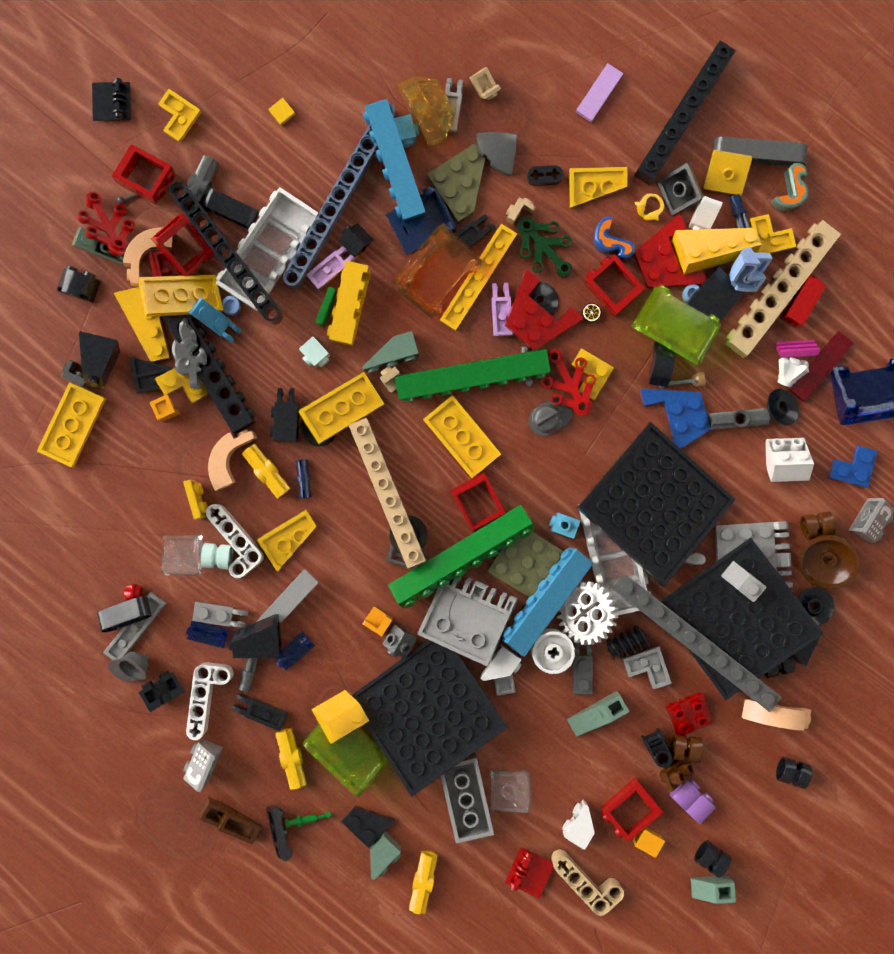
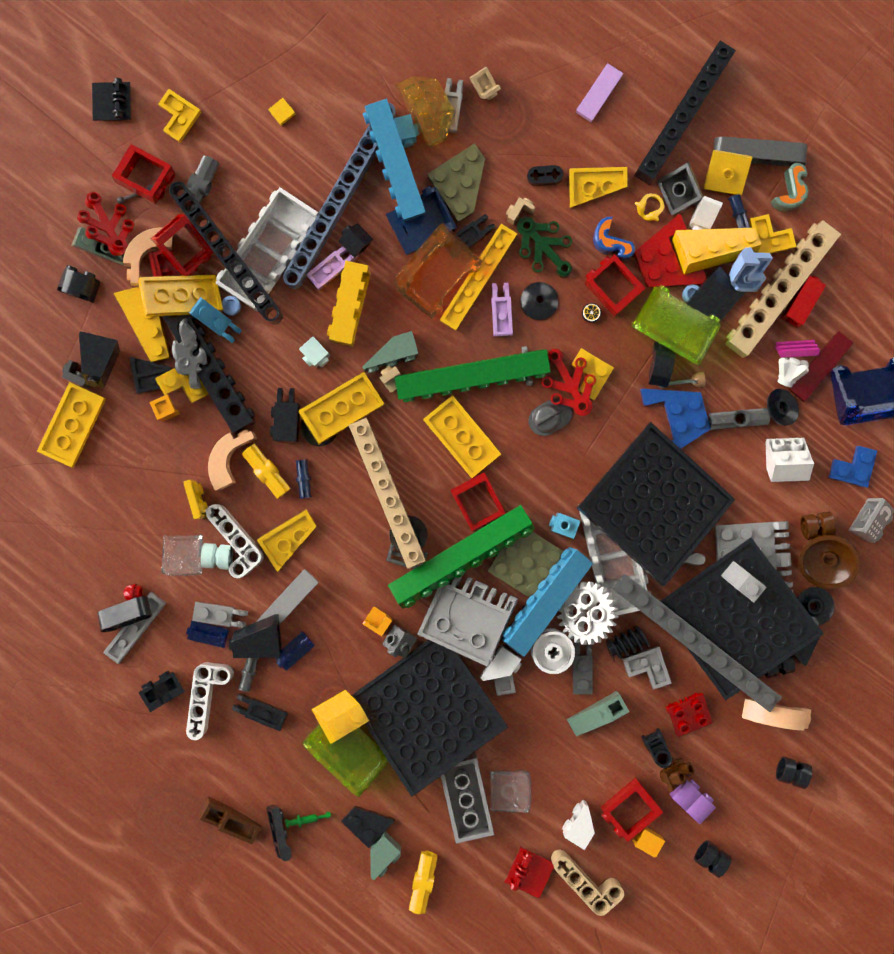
dark grey piece [108,651,149,682] -> none
light grey slope [183,739,223,793] -> none
black beam [201,188,259,229] -> none
yellow piece [275,728,307,790] -> none
green tile [315,287,337,327] -> none
dark grey brick [476,132,517,176] -> none
red wing [504,269,584,350] -> none
reddish brown wheel [671,734,703,763] -> none
sand green slope [690,875,736,904] -> none

